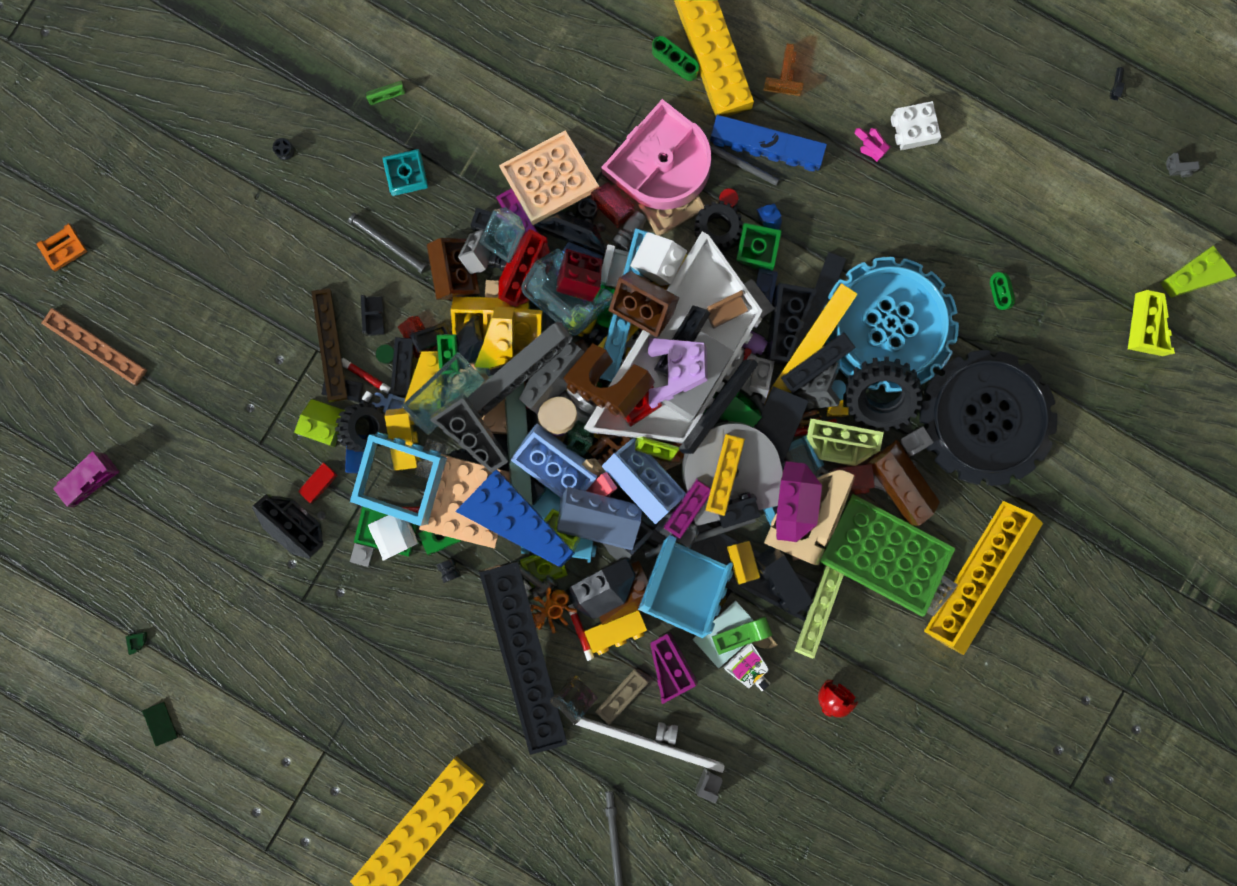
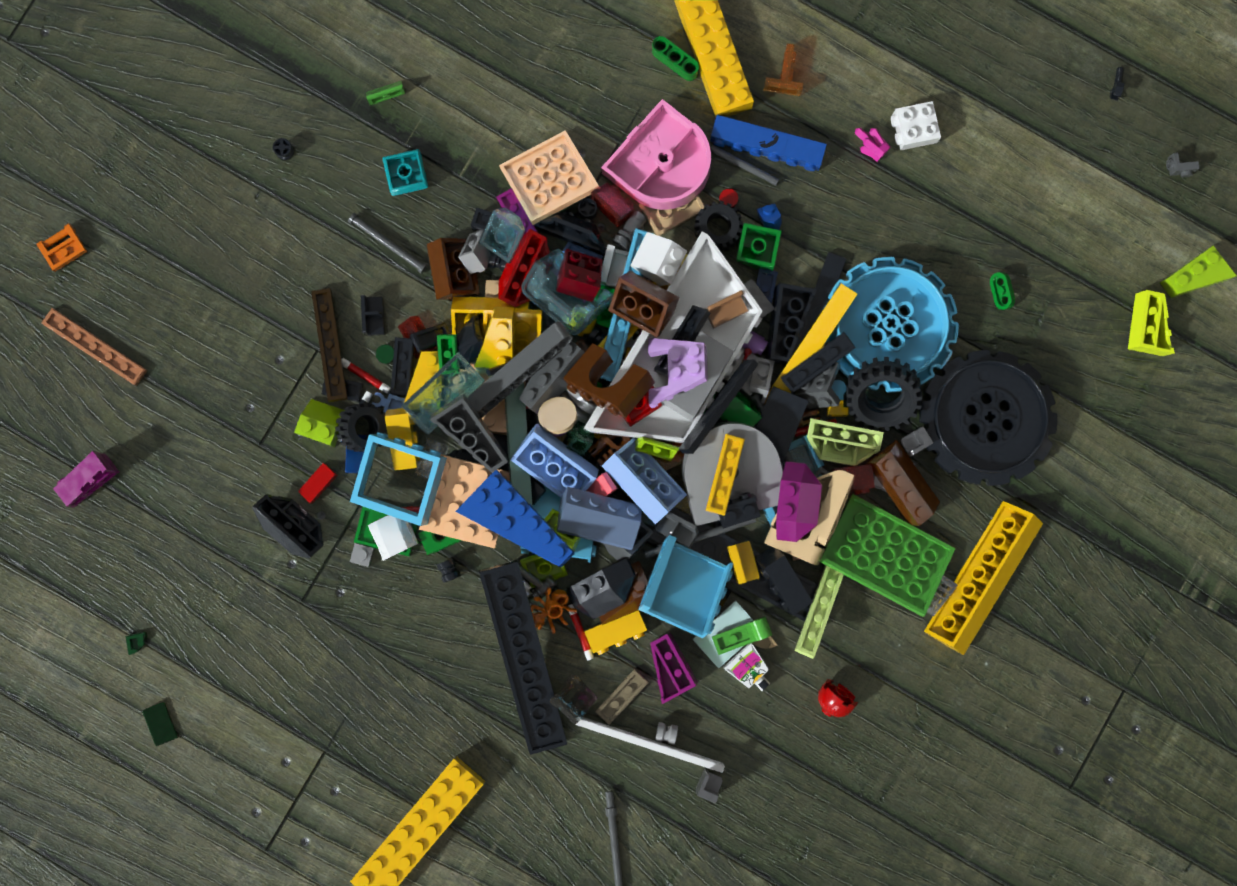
tan tile [582,458,606,476] -> none
magenta tile [663,478,711,539] -> none

